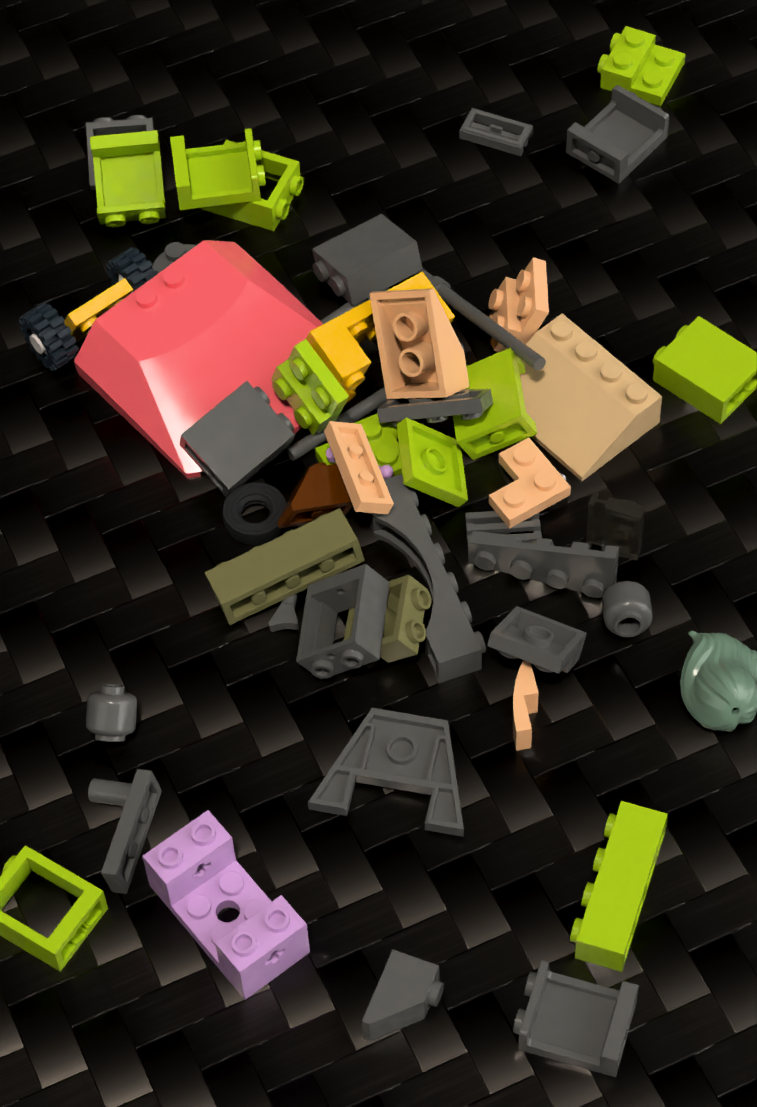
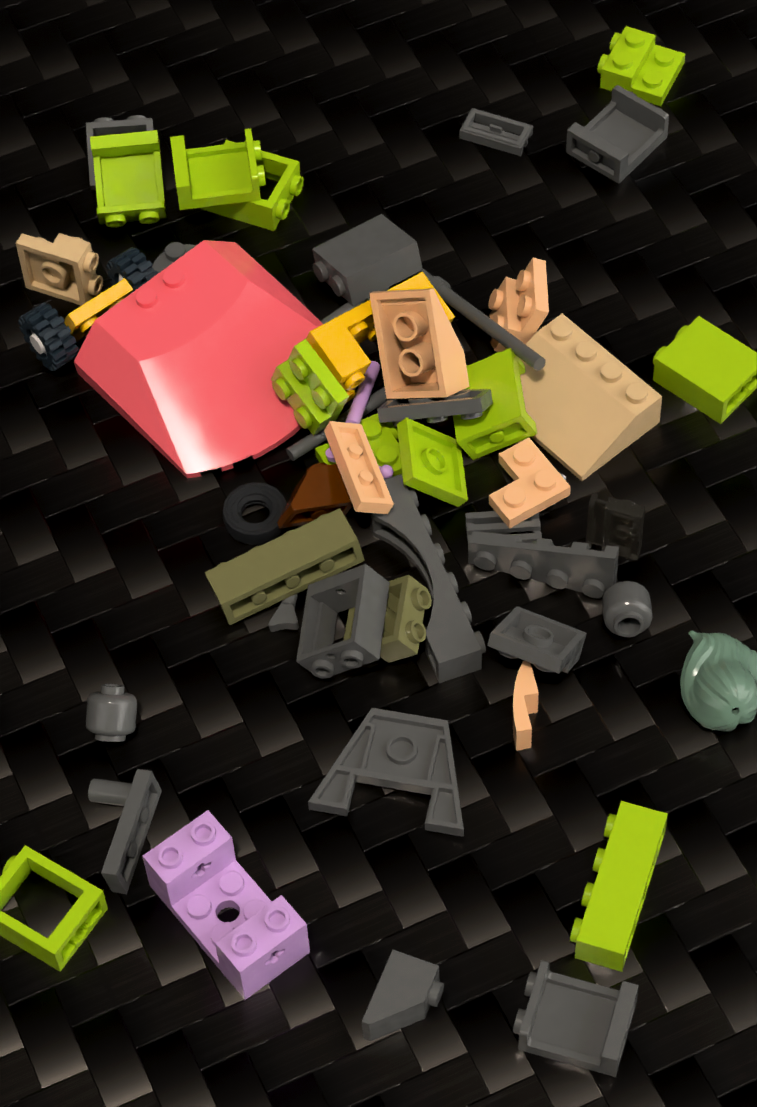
dark grey brick [179,381,295,498] -> none
none -> tan plate [16,233,103,306]
none -> lavender bar [345,361,380,424]

